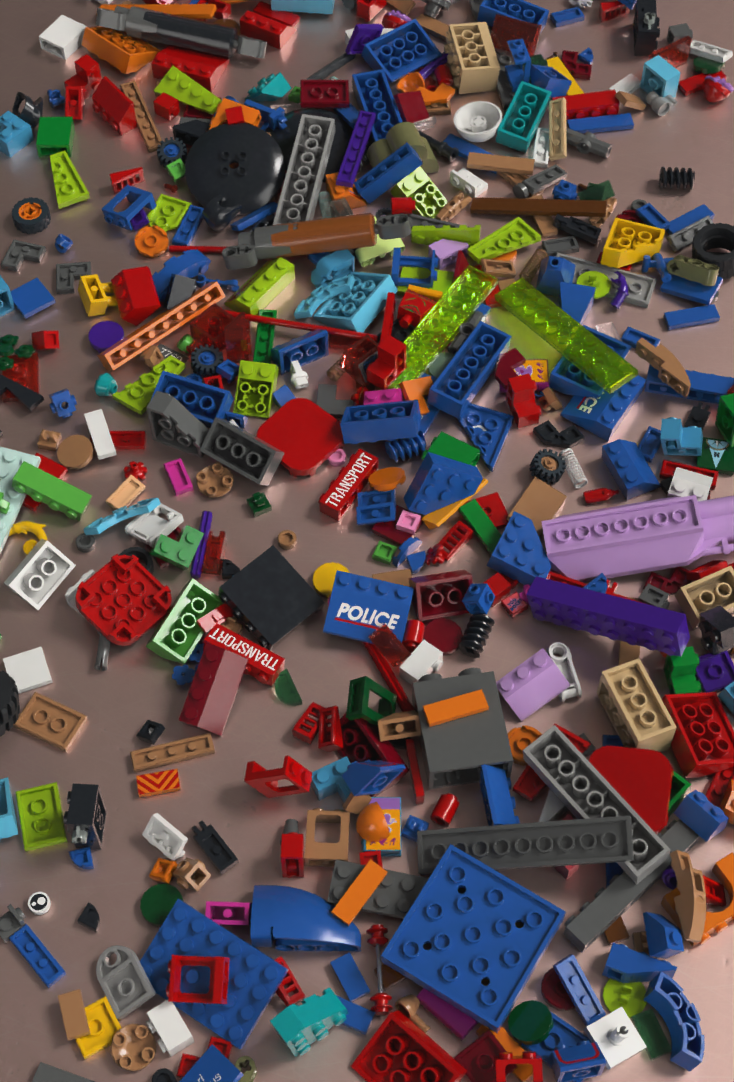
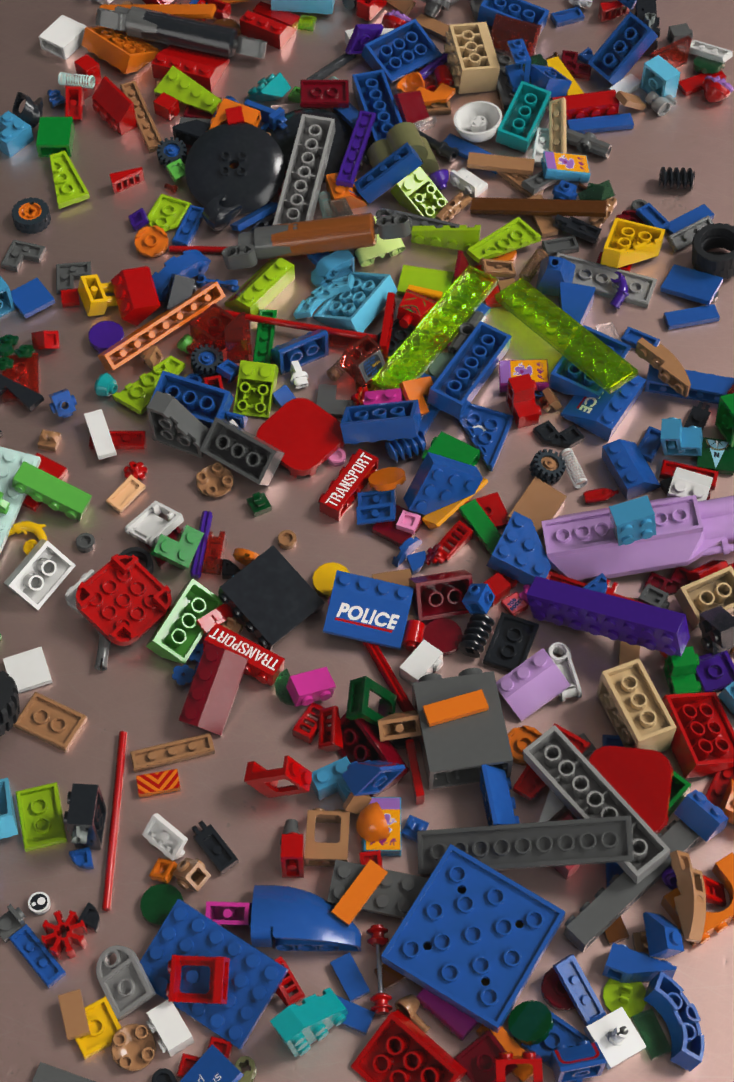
blue tile [55,234,73,253] -> none
medium nougat tile [57,435,94,470] -> none
medium azure tile [83,497,161,535] -> none
blue panel [102,185,157,231] -> none
black tile [136,720,165,744] -> none
dark grey sticker [158,344,189,363] -> none
dark pink tile [163,458,194,496] -> none
red brick [366,335,407,390] -> none
clear red hinge [368,622,411,667] -> none
bright green tile [372,540,397,565] -> none
red brick [391,197,415,215] -> none
blue panel [391,248,438,288] -> none
lavender slope [428,239,469,270] -> none
red brick [430,793,460,827] -> none
dark red tile [495,348,526,390] -> none
dark grey tile [513,183,529,199] -> none
lime piece [576,271,611,299] -> none
blue piece [641,253,675,283] -> none
olive piece [667,255,719,286] -> none
none -> red gear [41,910,88,959]
none -> light aqua piece [58,72,95,88]
none -> red tile [61,288,80,307]
none -> red piece [102,731,127,911]
none -> orange tile [233,548,260,566]
none -> dark pink brick [286,667,336,707]
none -> clear neon green tile [298,15,317,31]
none -> dark purple brick [428,169,449,191]
none -> black tile [483,612,539,673]
none -> piece [541,151,590,183]
none -> blue brick [588,12,658,85]
none -> dark azure brick [609,495,656,546]

